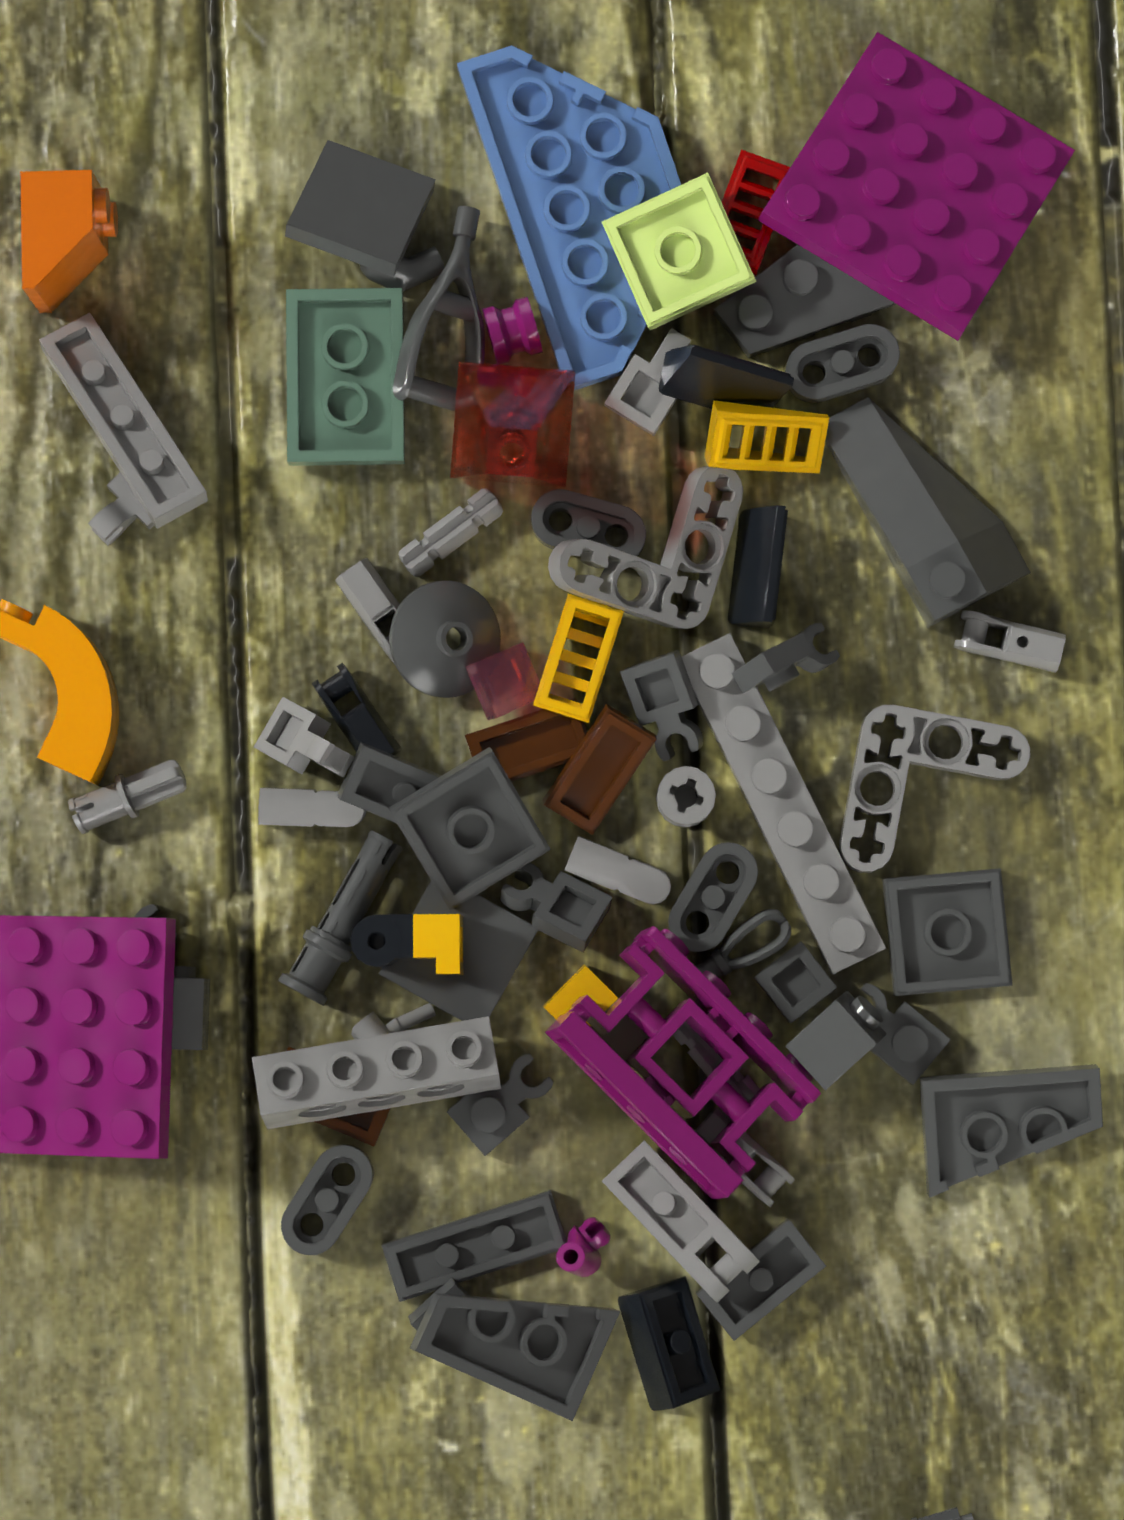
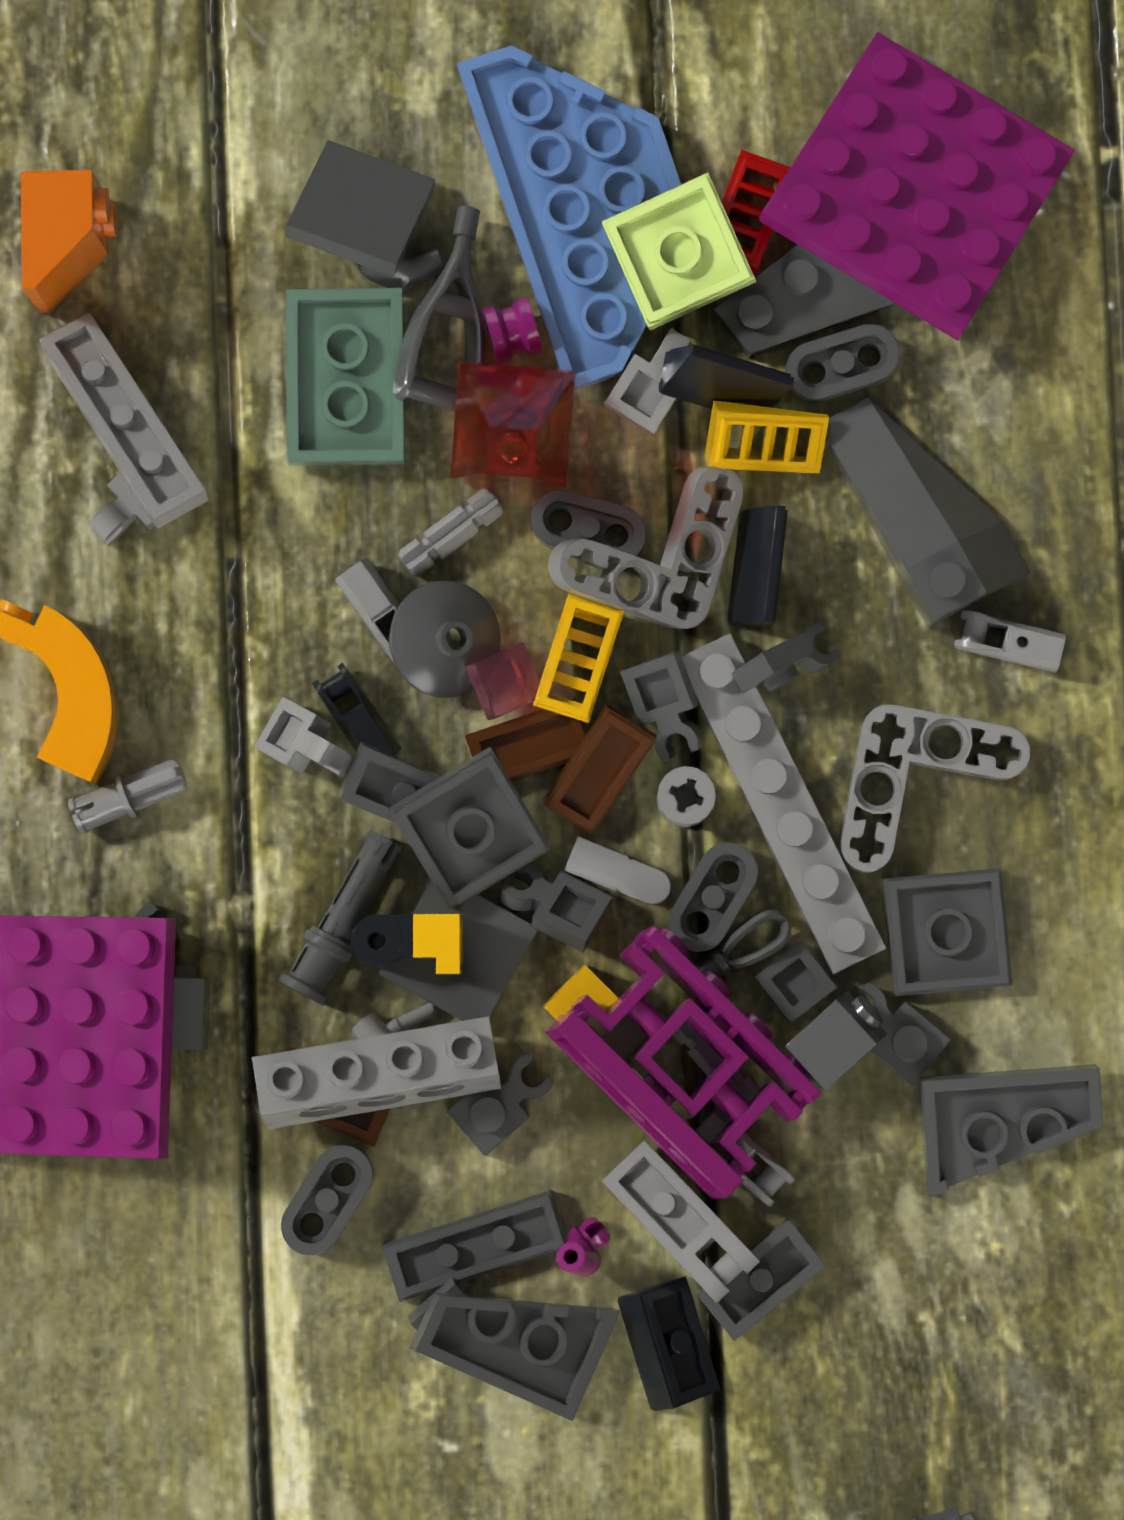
light grey bar [258,788,366,827] -> none

